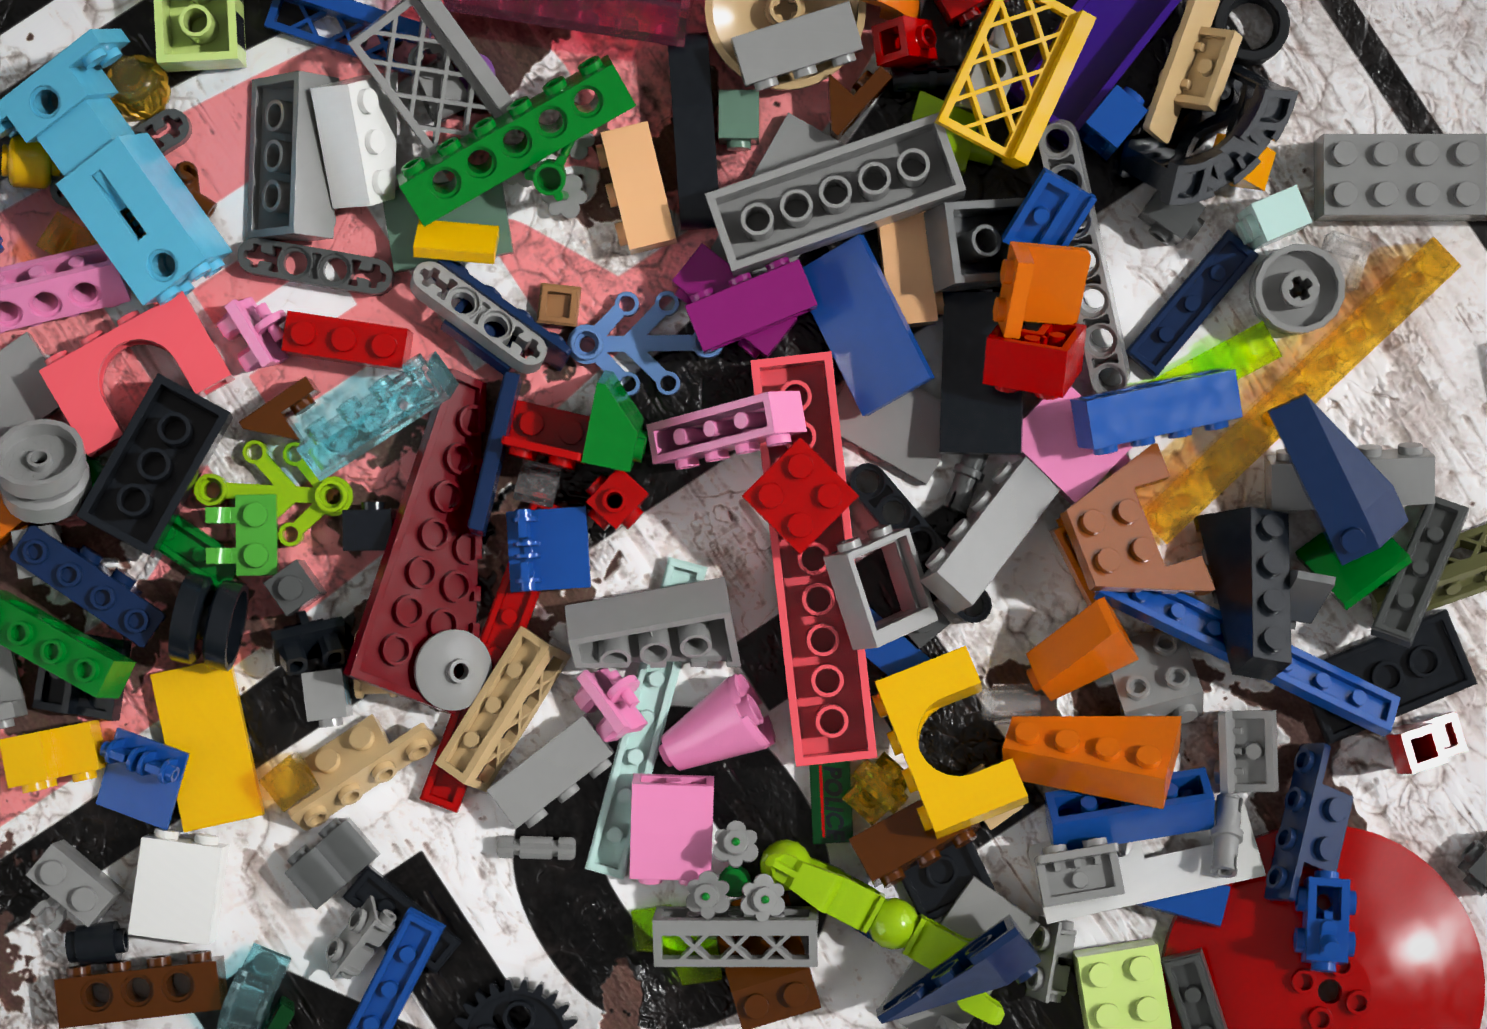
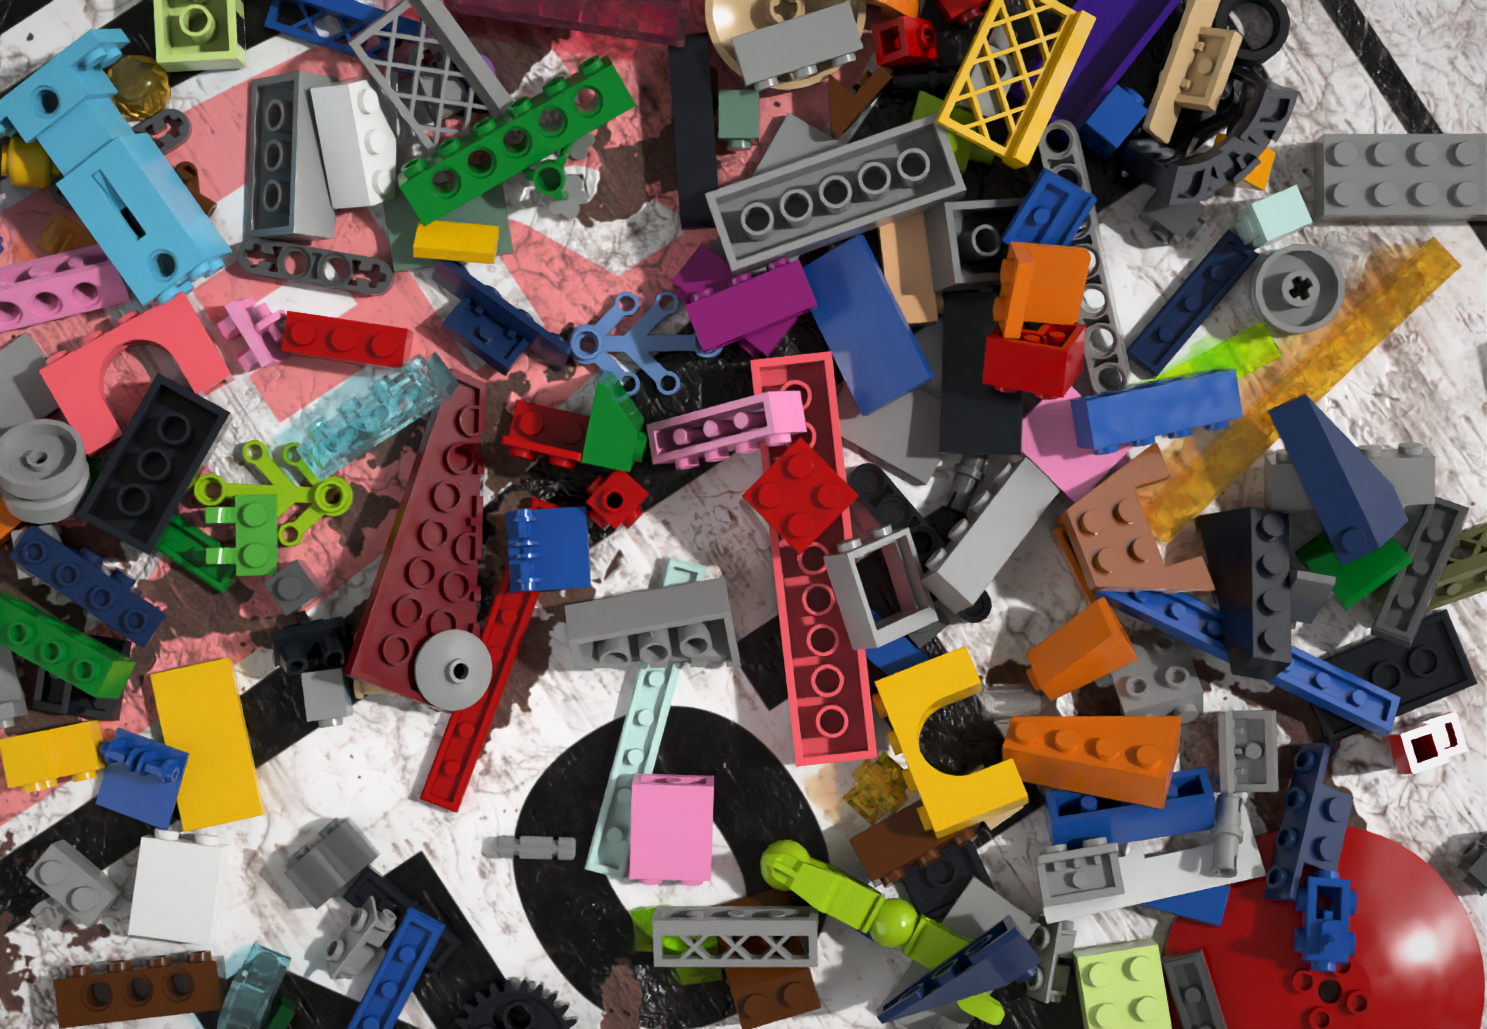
black brick [65,921,129,966] -> none
black wheel [168,573,249,671] -> none
reddish brown slope [239,376,321,442] -> none
clear yellow brick [258,752,319,812] -> none
tan bracket [287,714,440,831] -> none
black brick [342,502,396,551] -> none
light grey beam [410,261,547,374] -> none
tan fence [435,626,572,792] -> none
dark blue tile [468,371,522,537] -> none
light grey brick [487,713,615,829] -> none
clear tile [513,459,562,508] -> none
medium nougat tile [536,283,582,328] -> none
bright pink hips [573,668,648,742] -> none
light nougat brick [595,121,677,255] -> none
bright pink cone [658,674,776,771] -> none
light grey plant [686,820,785,922] -> none
dark green tile [809,761,853,844] -> none

